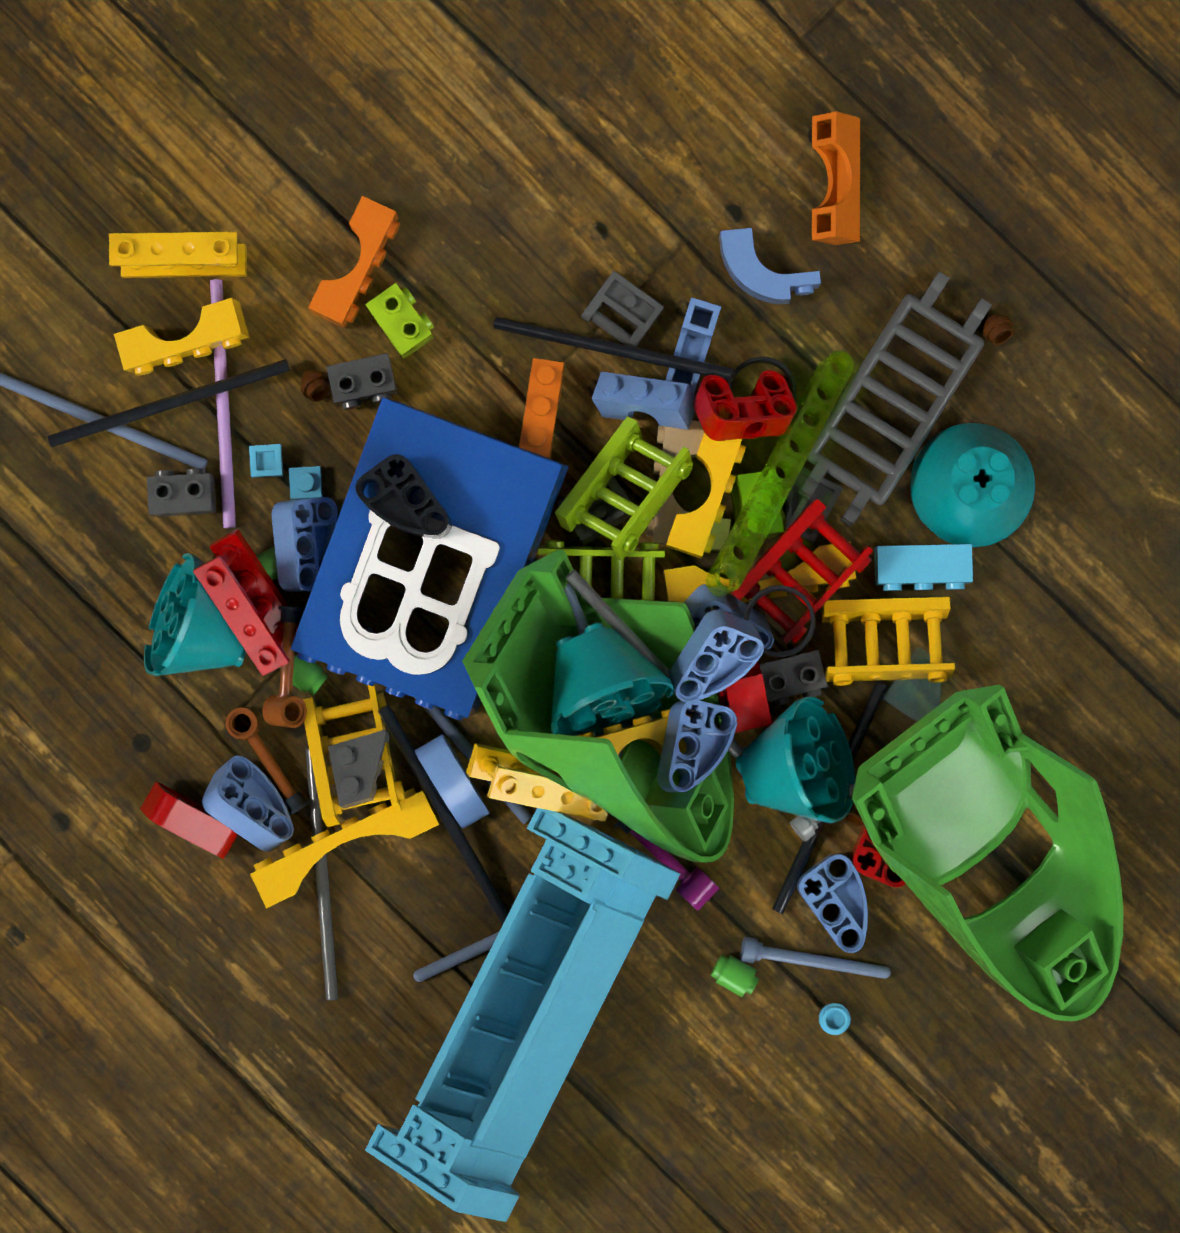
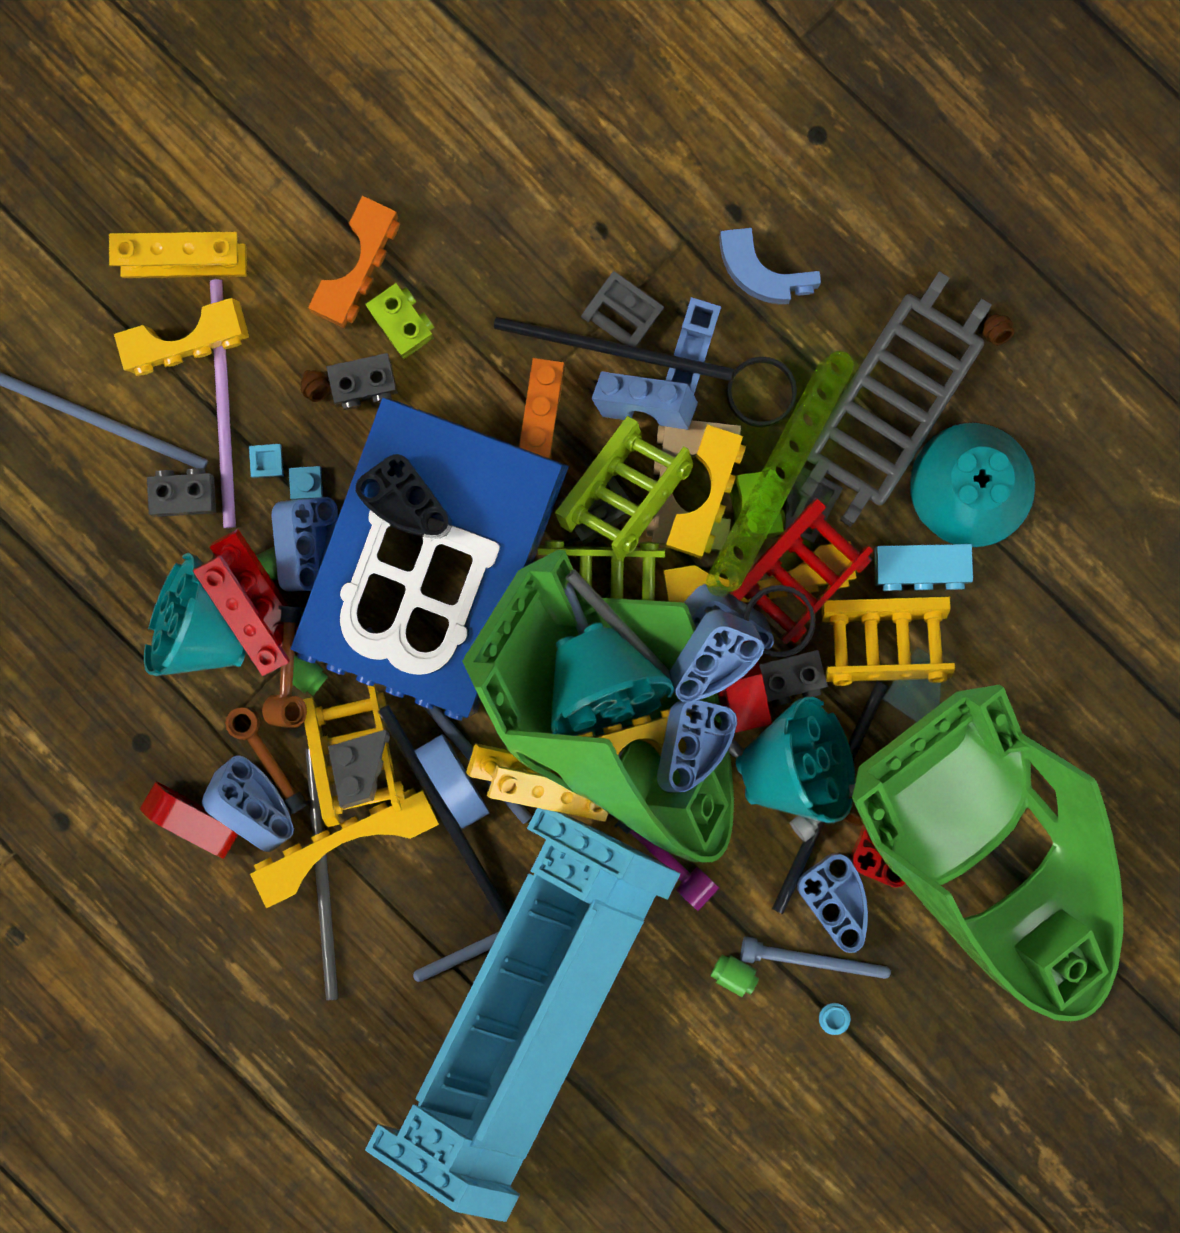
black piece [47,359,290,448] -> none
red beam [693,370,797,441] -> none
orange arch [812,111,860,245] -> none

